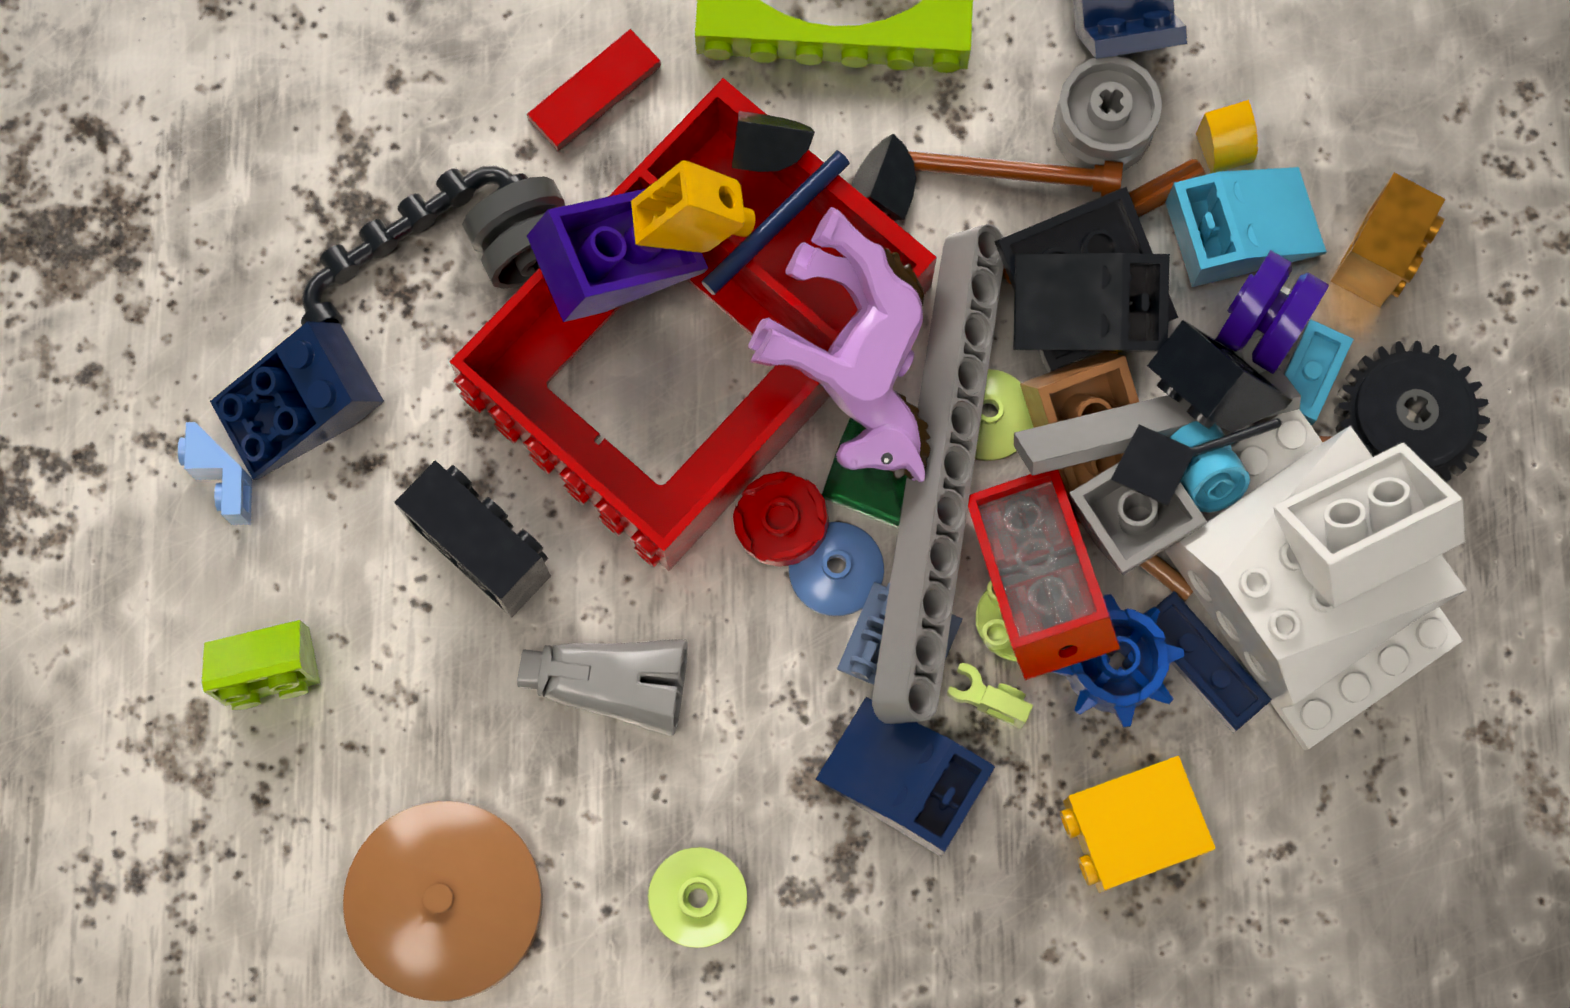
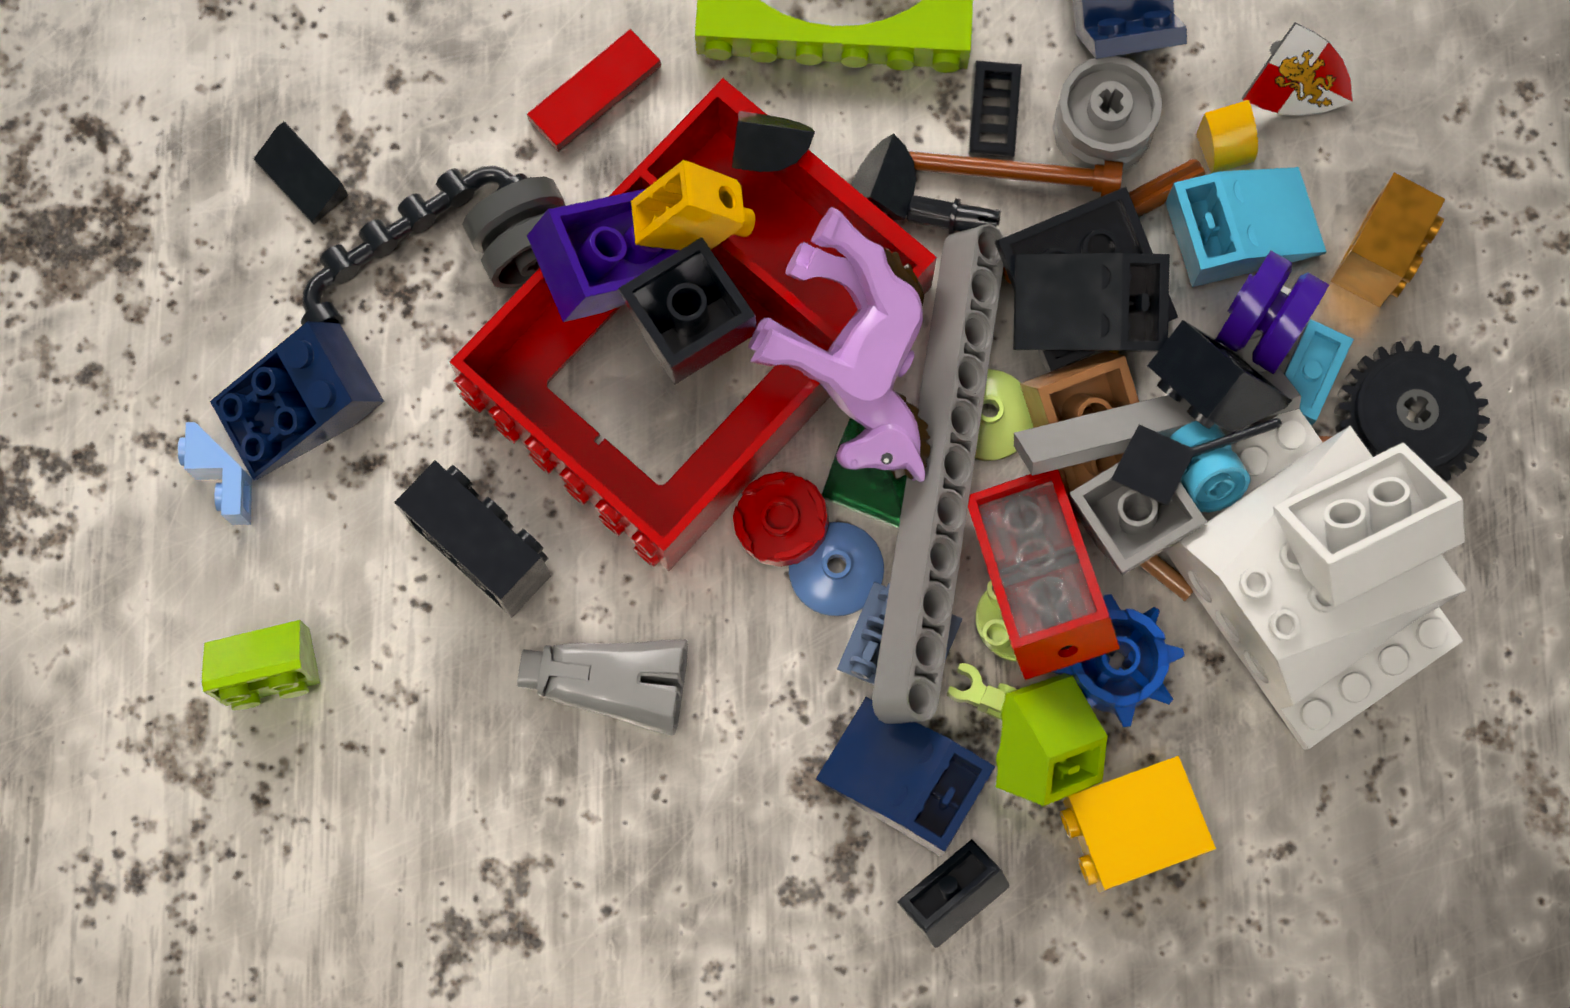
medium nougat dish [343,801,543,1001] -> none
yellowish green dish [648,847,747,948] -> none
dark blue bar [701,150,850,295] -> none
dark blue tile [1156,591,1272,733] -> none
none -> black slope [253,121,349,225]
none -> black slope [618,237,756,385]
none -> black slope [897,839,1009,948]
none -> black axle [907,195,1001,235]
none -> black slope [968,61,1022,157]
none -> lime slope [996,673,1108,806]
none -> shield [1242,22,1353,115]

